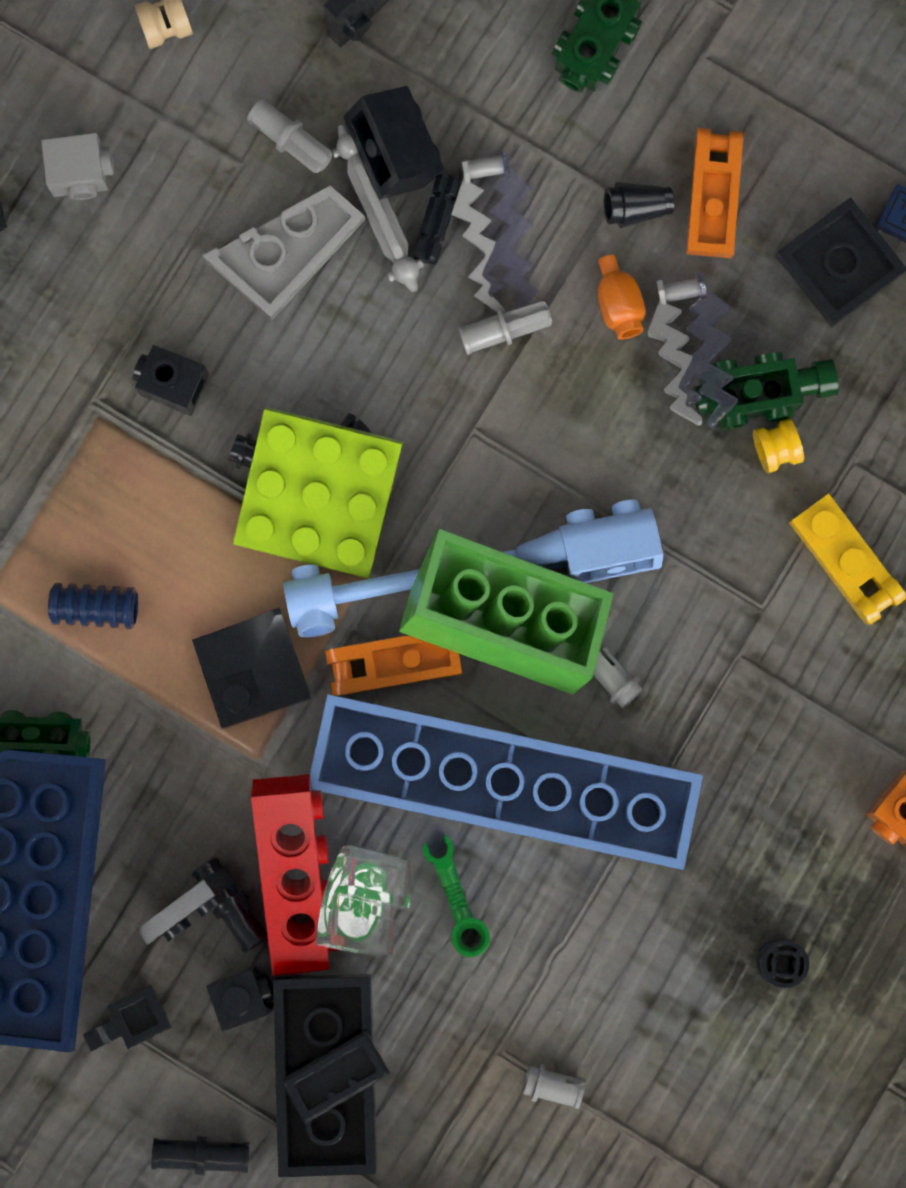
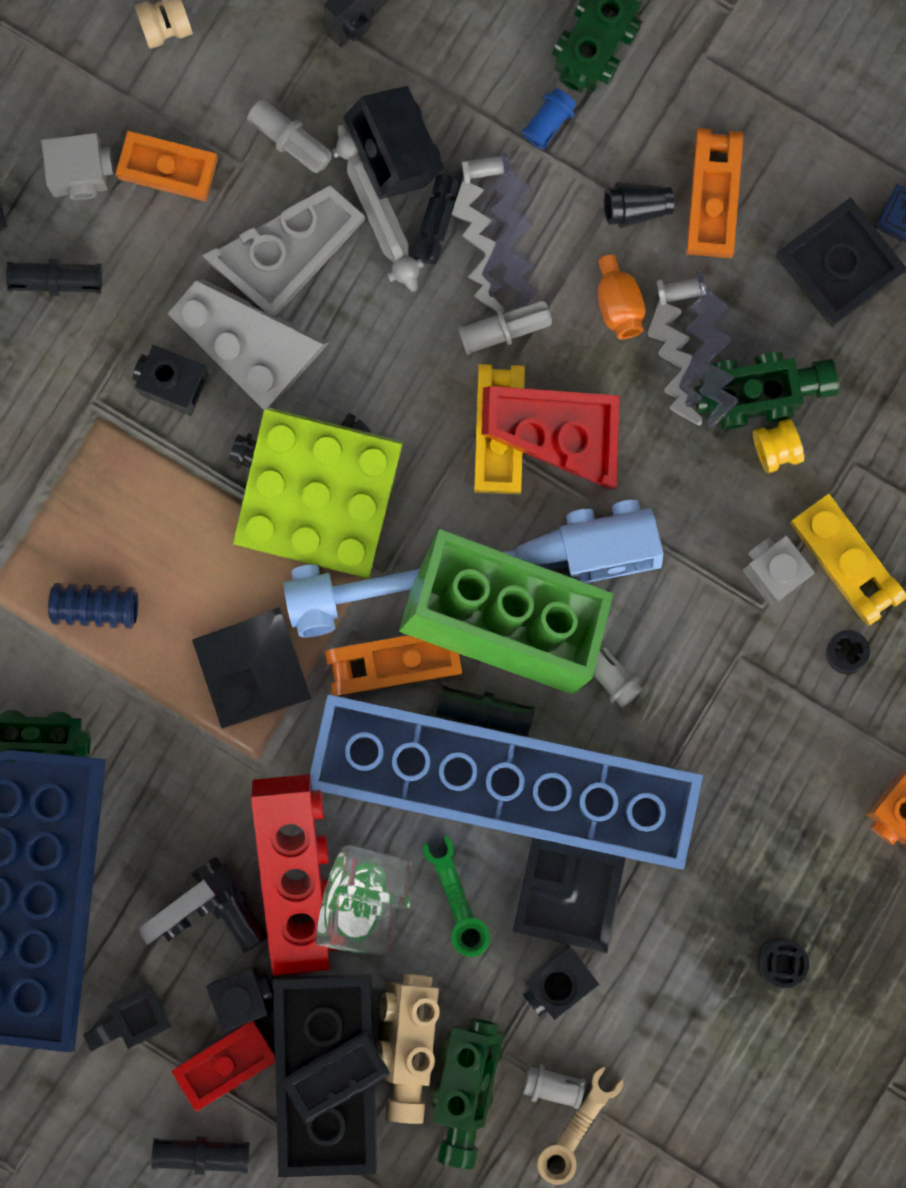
none -> black pin [6,259,102,296]
none -> orange plate [115,131,218,202]
none -> light grey wing [168,279,330,410]
none -> red plate [171,1020,275,1112]
none -> tan brick [376,974,440,1124]
none -> dark green brick [432,1018,504,1169]
none -> black pin [436,685,535,736]
none -> yellow plate [474,364,525,494]
none -> red wing [481,386,619,489]
none -> black plate [513,838,626,954]
none -> blue pin [521,88,576,150]
none -> black brick [522,944,600,1020]
none -> tan brick [536,1067,623,1185]
none -> light grey brick [742,536,815,607]
none -> black bush [826,630,870,675]

